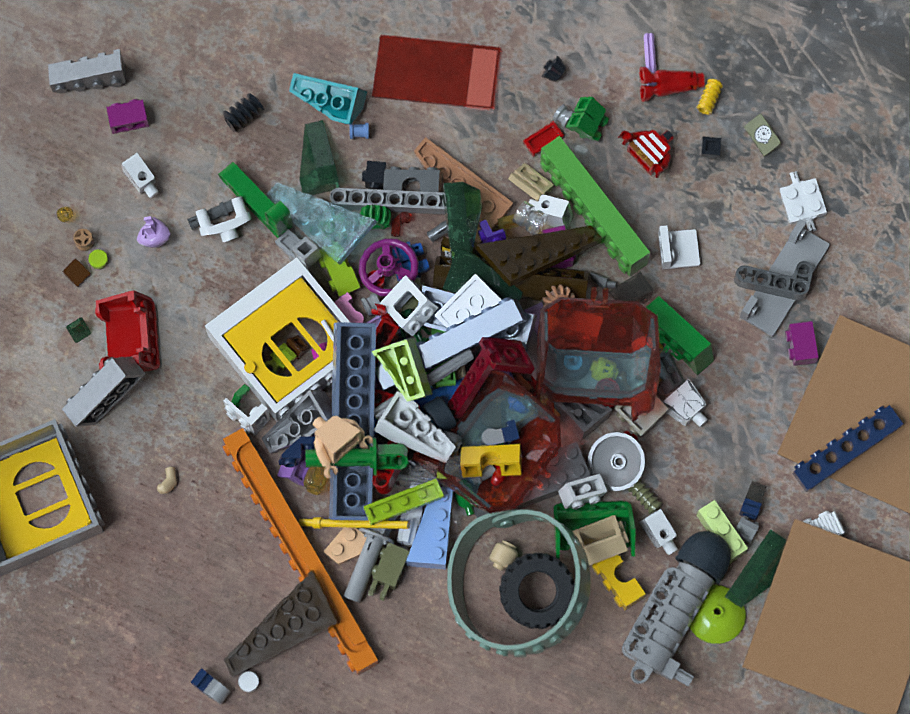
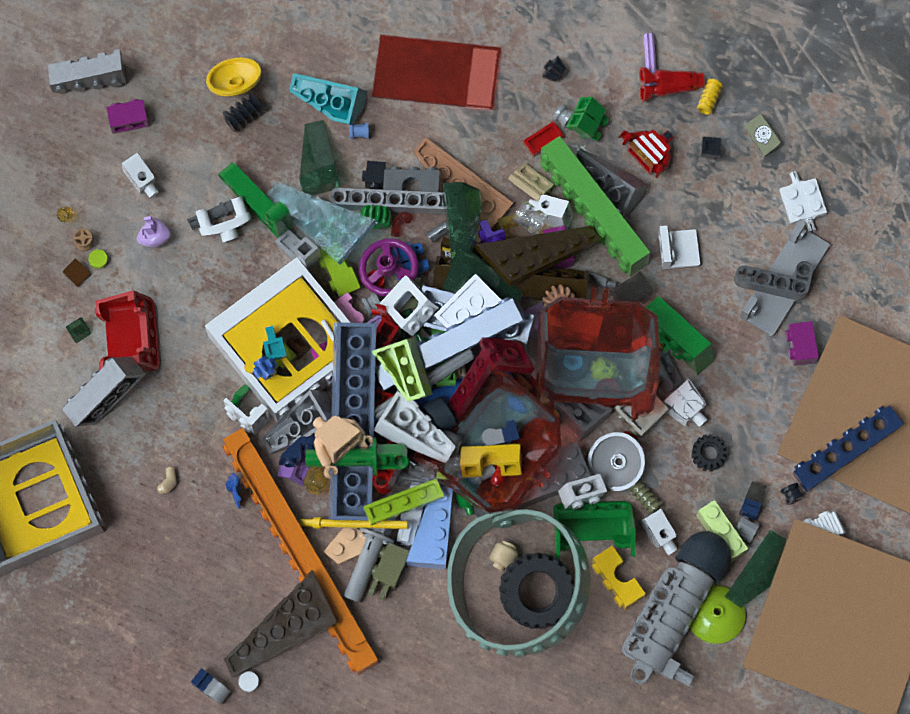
tan window [572,515,629,565] -> none
none -> yellow dish [206,57,261,97]
none -> blue plate [225,472,241,509]
none -> blue gear [253,356,277,380]
none -> teal plate [263,326,287,360]
none -> flat silver wedge [576,149,647,218]
none -> black tyre [691,434,728,472]
none -> black wheel [780,483,804,505]

